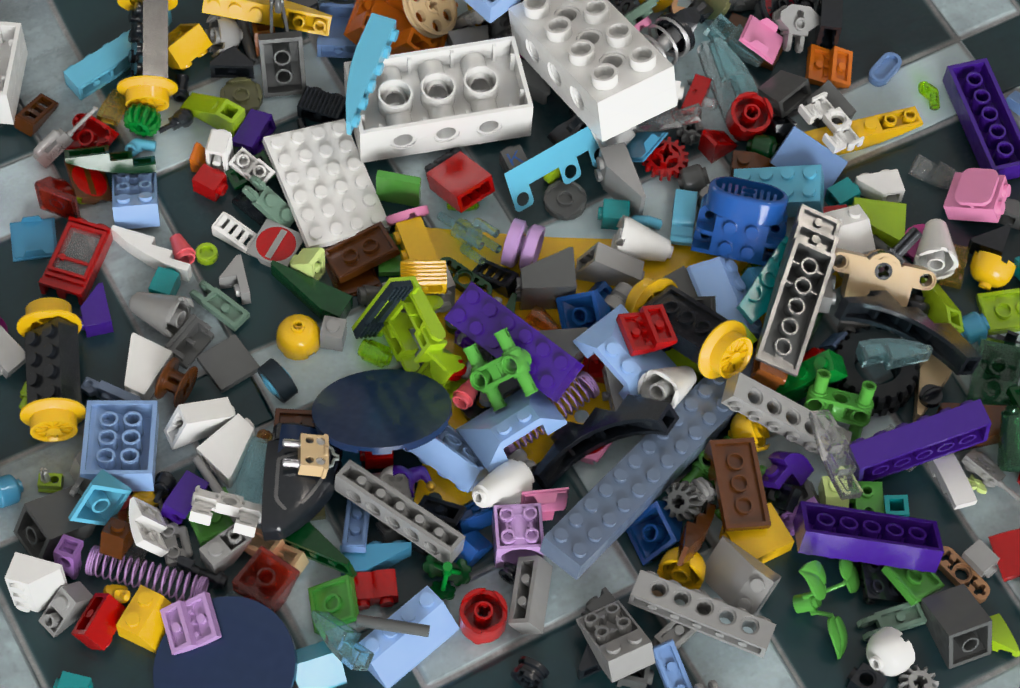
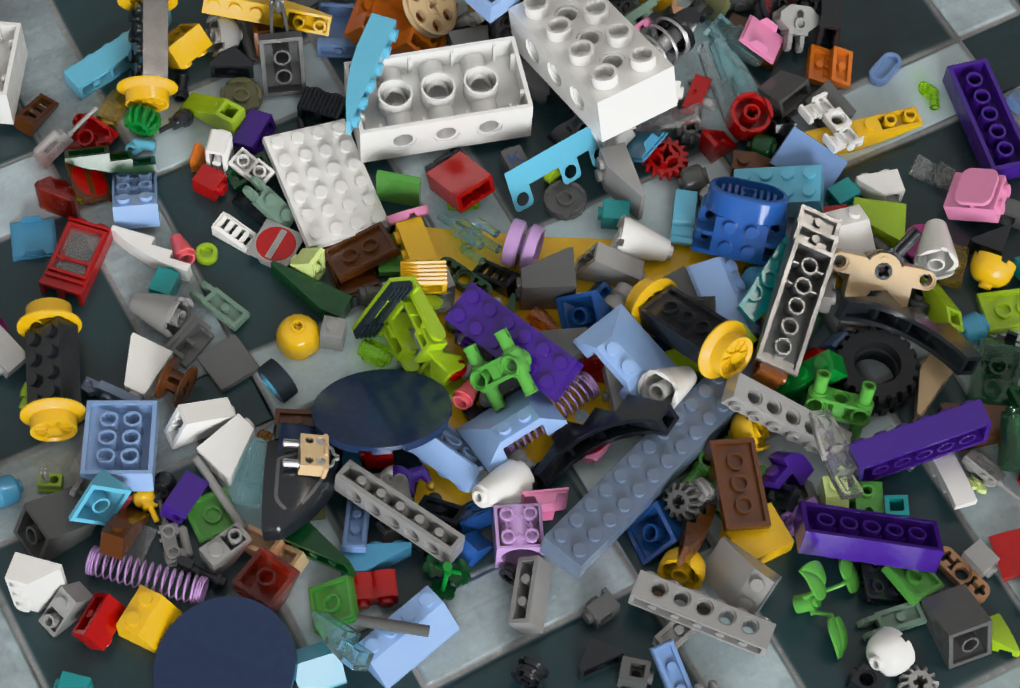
medium lavender leg [53,534,84,580] -> none
dark purple slope [79,283,114,338] -> none
yellow piece [103,584,131,604] -> none
white slope [129,496,169,557] -> none
lavender slope [160,591,222,655] -> none
white piece [189,485,262,538] -> none
light grey slope [219,254,251,305] -> none
red brick [459,588,508,645] -> none
light grey slope [576,600,655,683] -> none
red slope [616,304,678,356] -> none
medium azure arm [631,215,662,230] -> none
clear light blue slope [855,338,933,370] -> none
black tile [919,384,943,408] -> none

